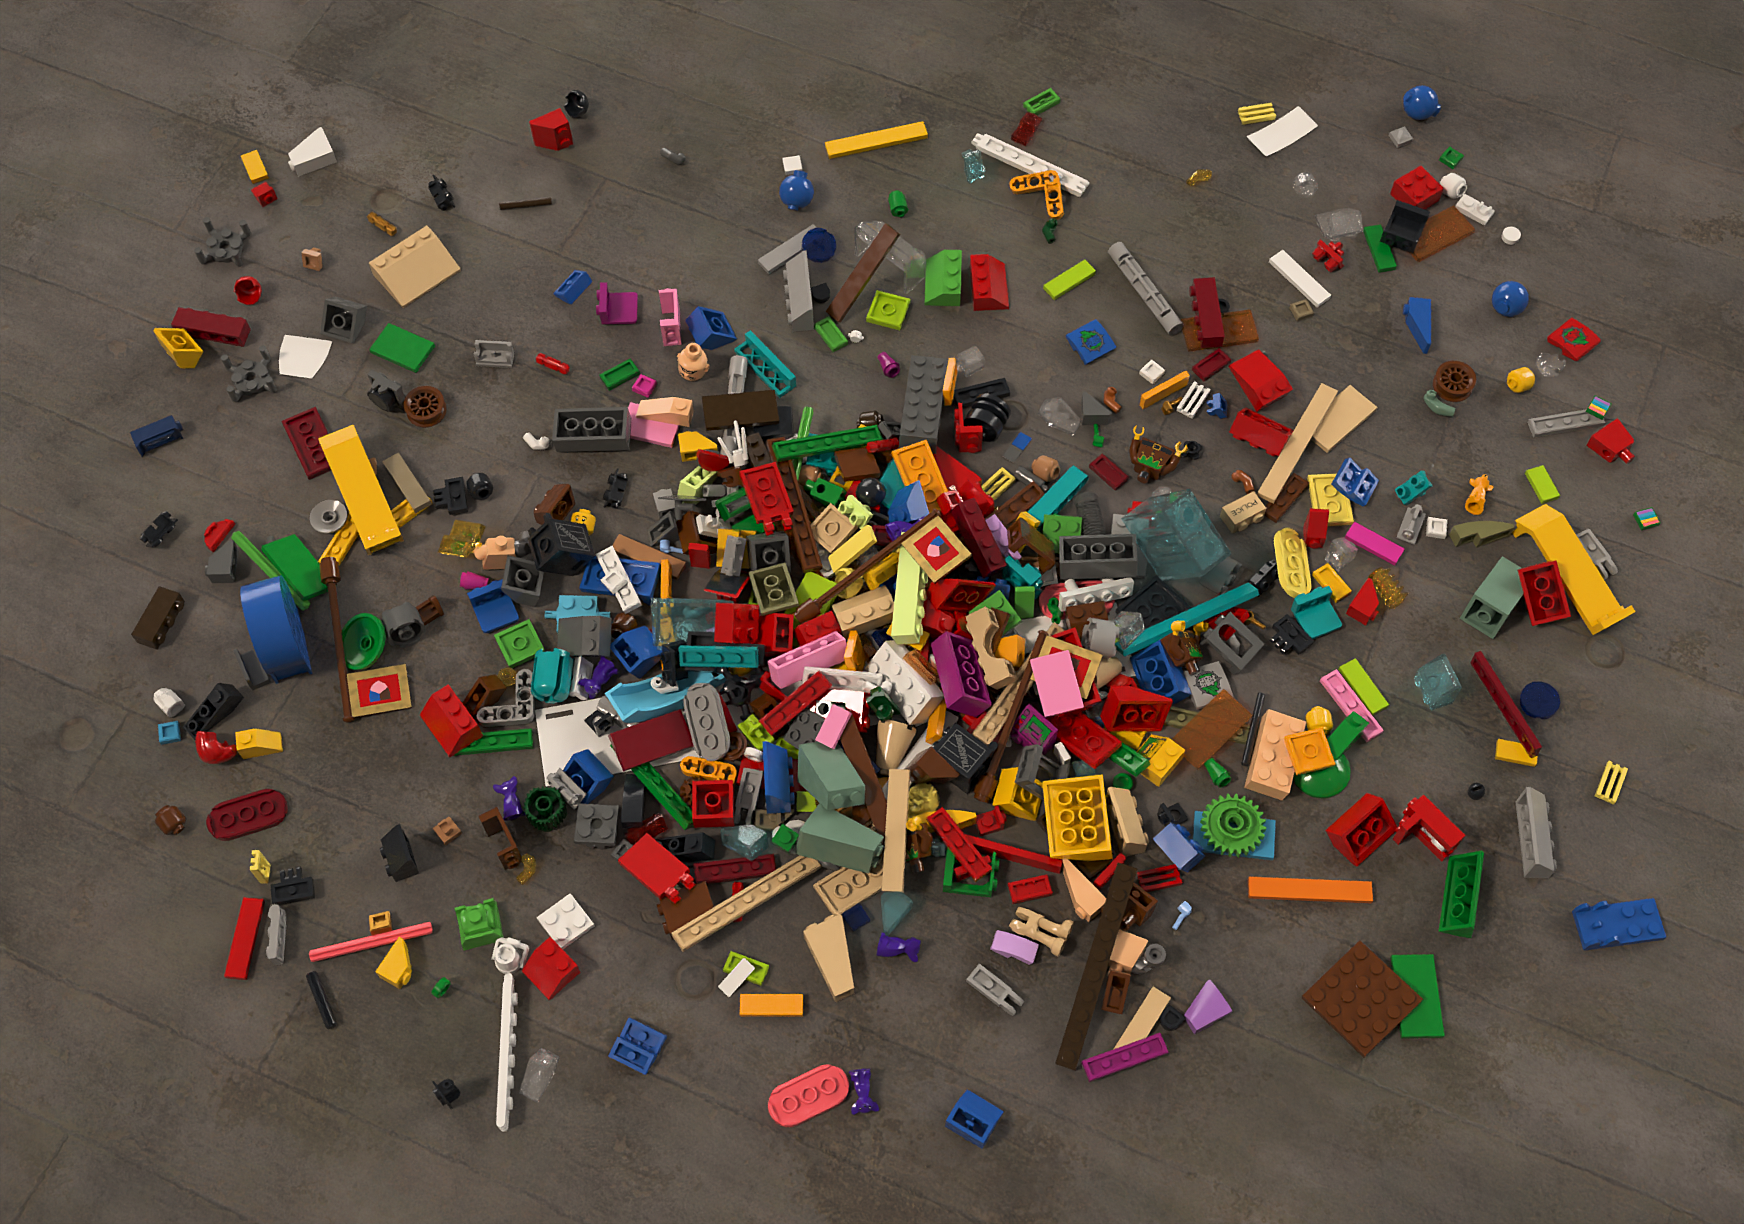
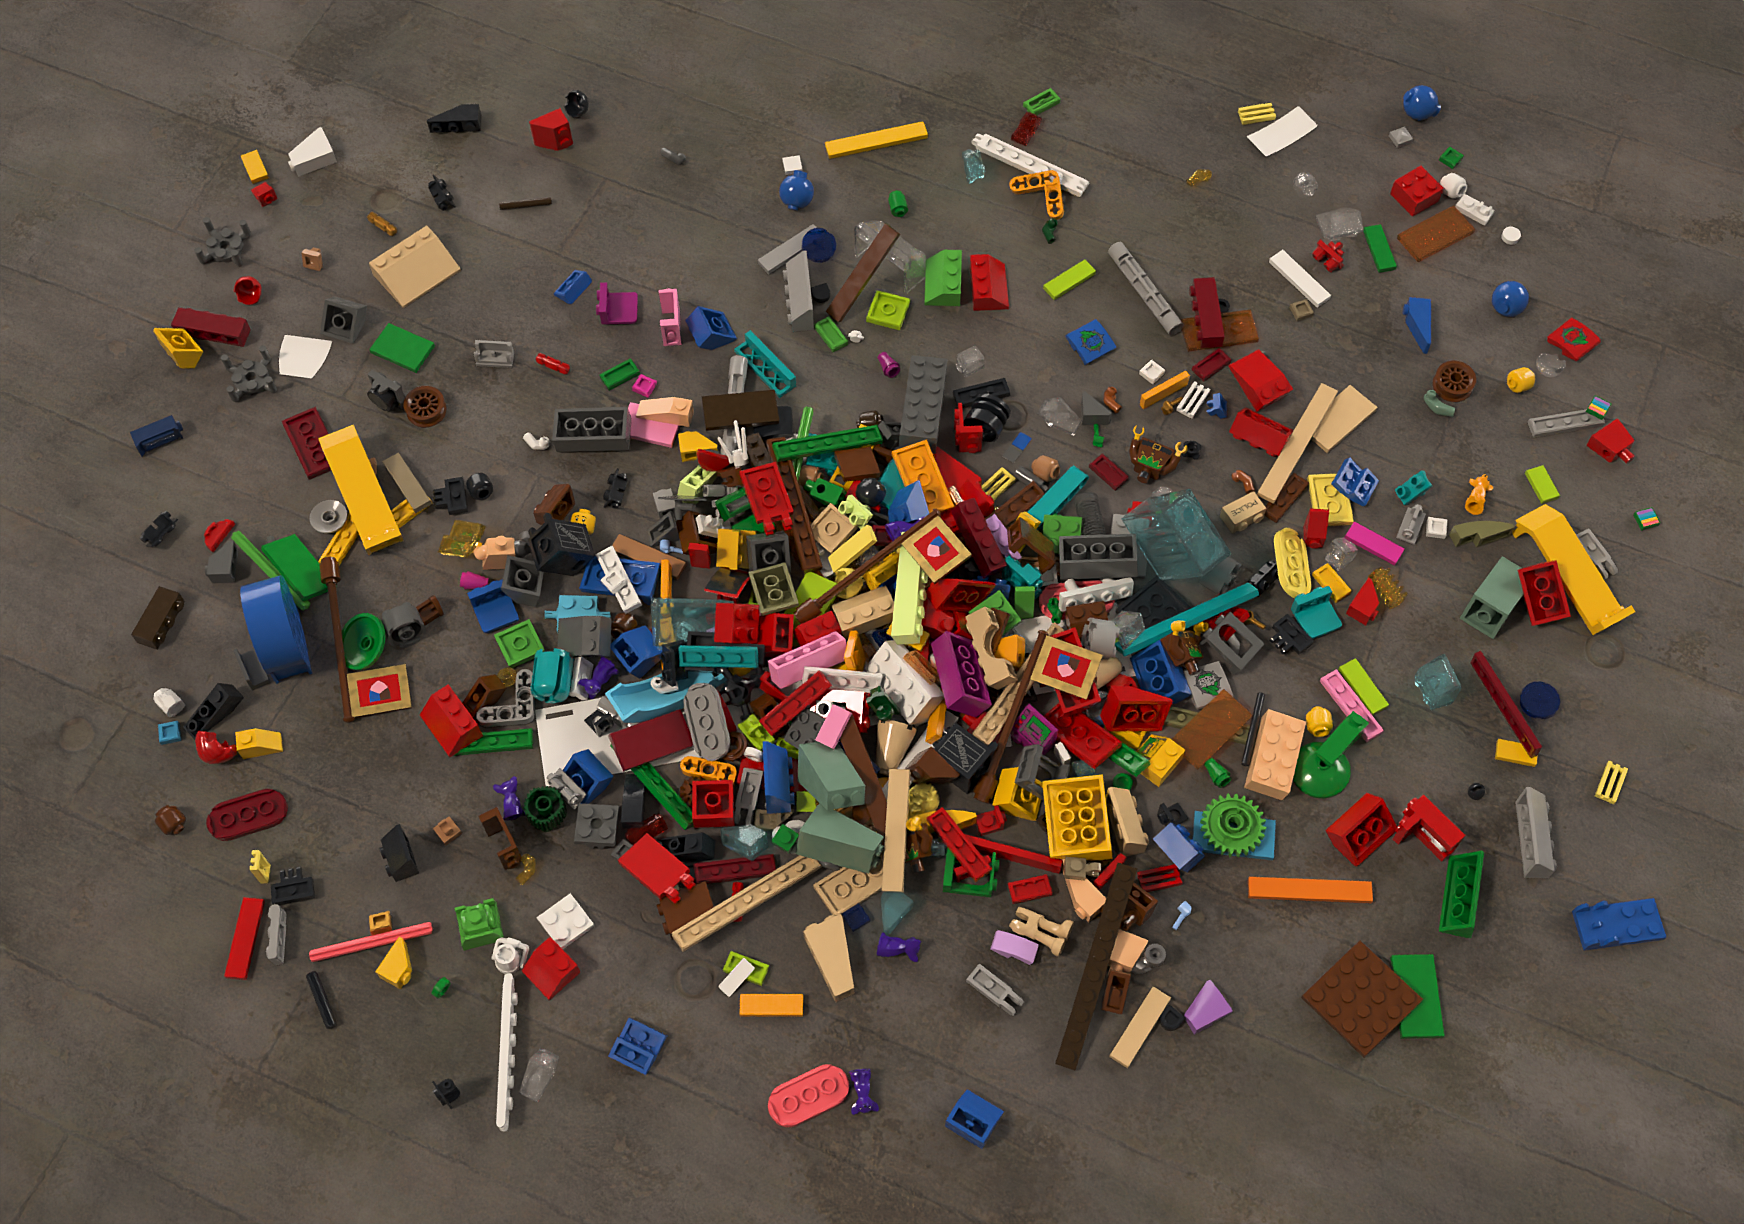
light nougat piece [677,343,710,381] -> none
light grey hinge [721,535,747,576] -> none
white arm [862,681,892,695] -> none
red axle [866,438,899,453] -> none
red slope [936,490,962,515] -> none
light orange tile [943,358,958,406] -> none
bright pink tile [1030,650,1084,718] -> none
magenta tile [1081,1033,1169,1082] -> none
light orange tile [1283,727,1335,775] -> none
black panel [1380,200,1430,253] -> none
none -> black slope [427,104,482,133]
none -> dark tan plate [1064,857,1101,881]

